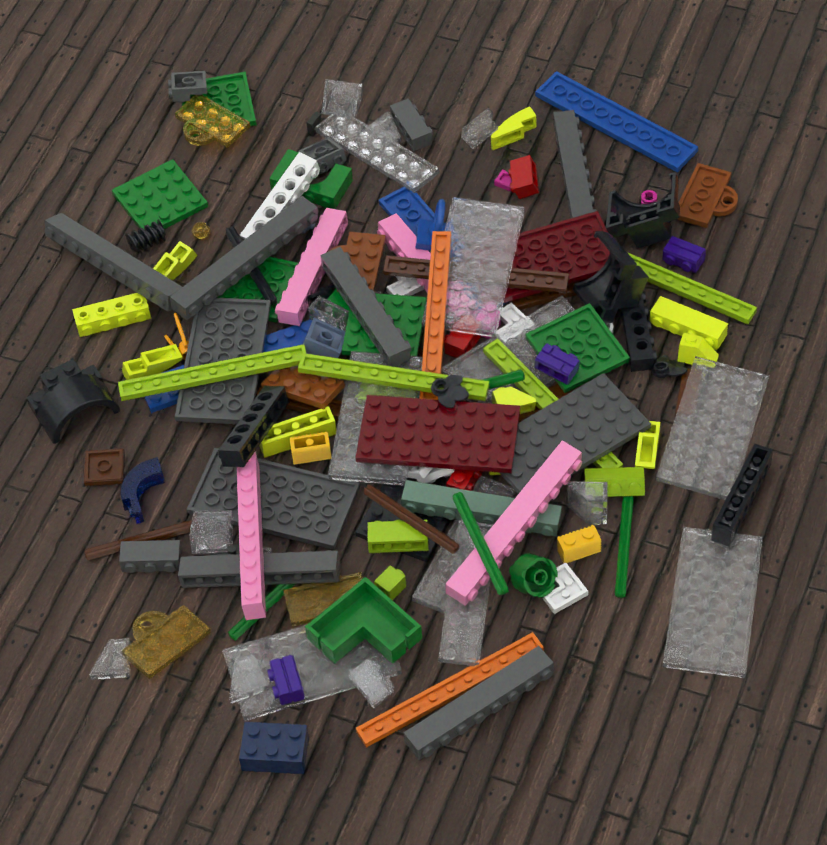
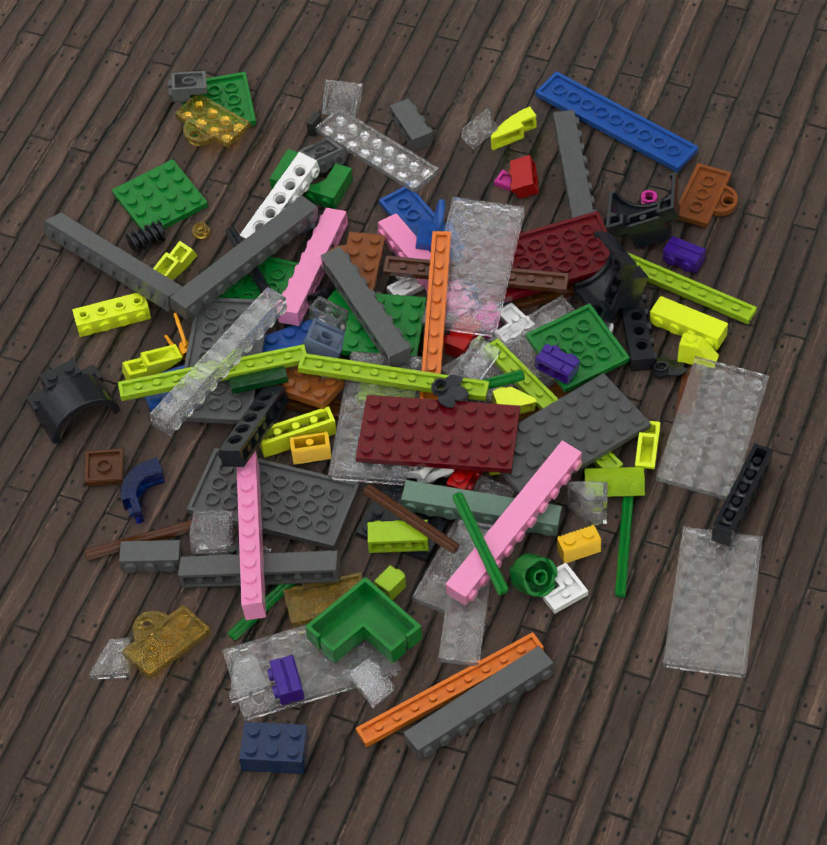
clear wing [364,111,401,151] -> none
none -> clear brick [150,287,287,435]
none -> dark green tile [229,366,288,394]
none -> clear bracket [457,335,501,380]

